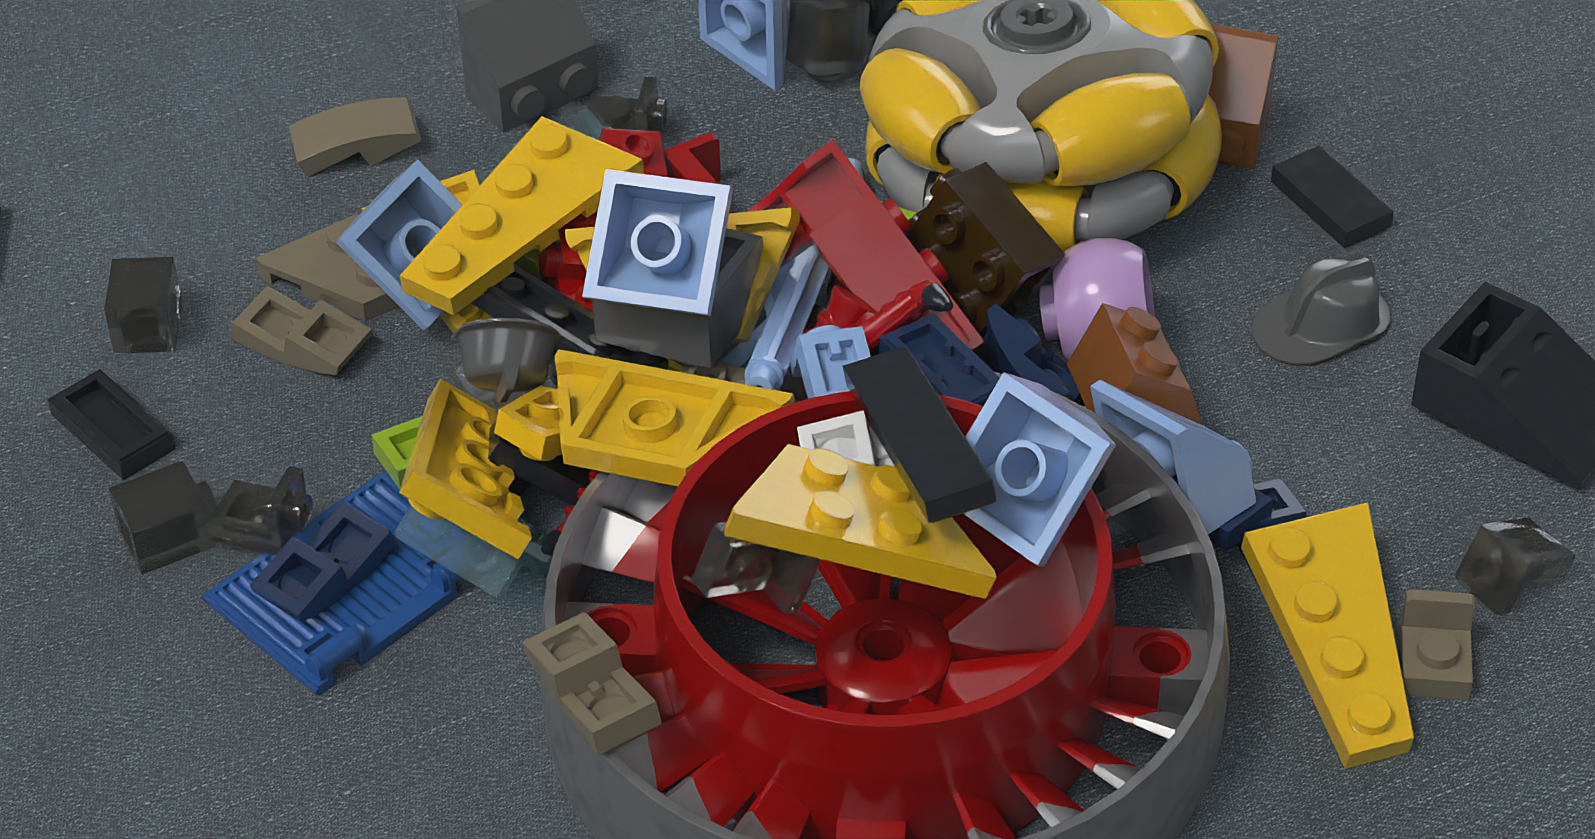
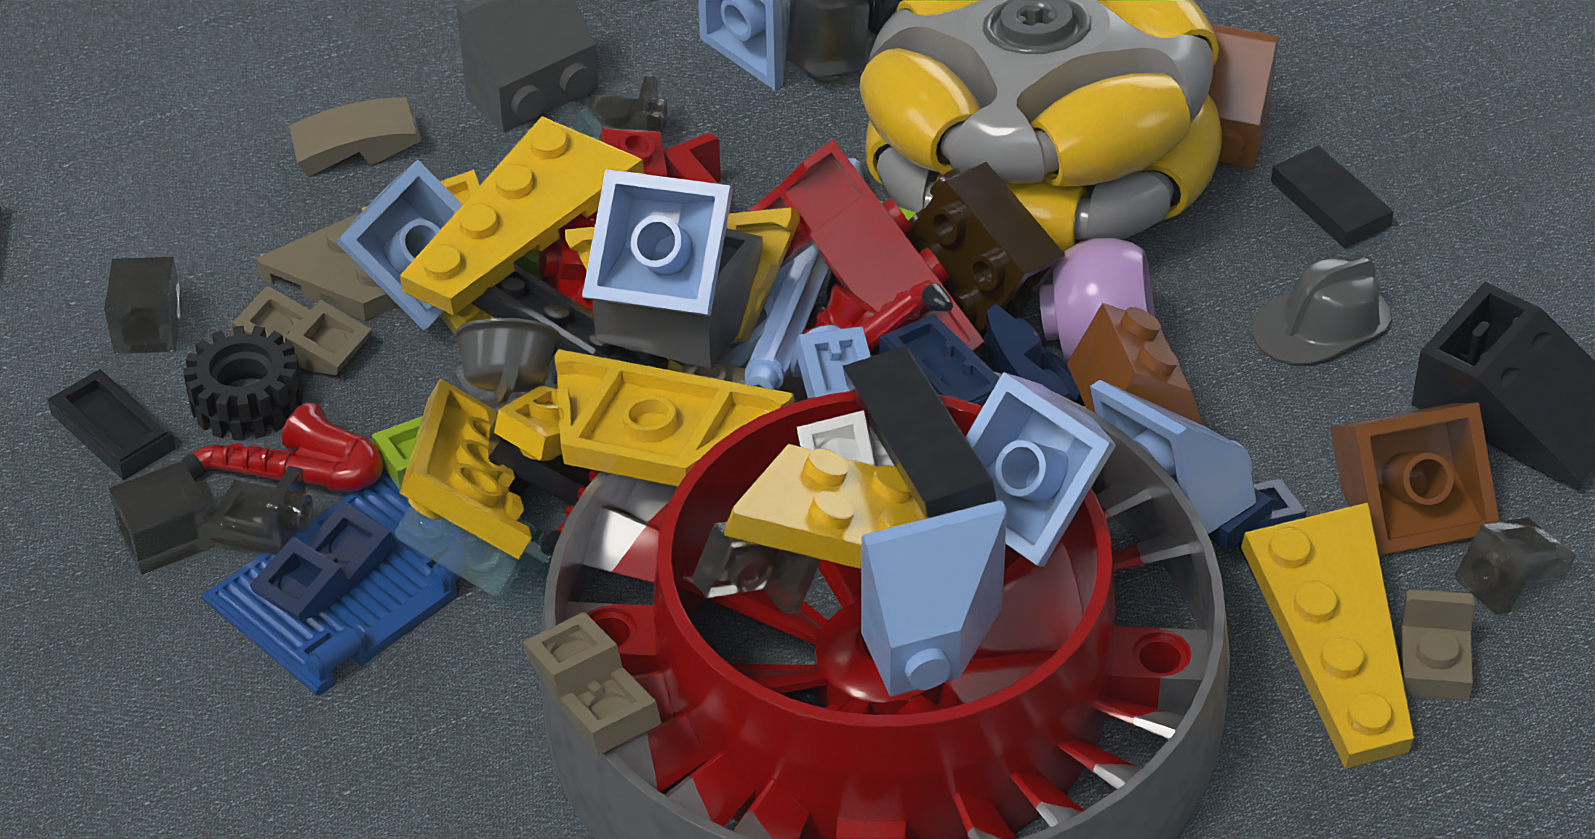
none -> red piece [167,403,384,492]
none -> black tyre [183,326,303,440]
none -> light blue slope [861,500,1007,696]
none -> dark orange slope [1330,403,1501,556]

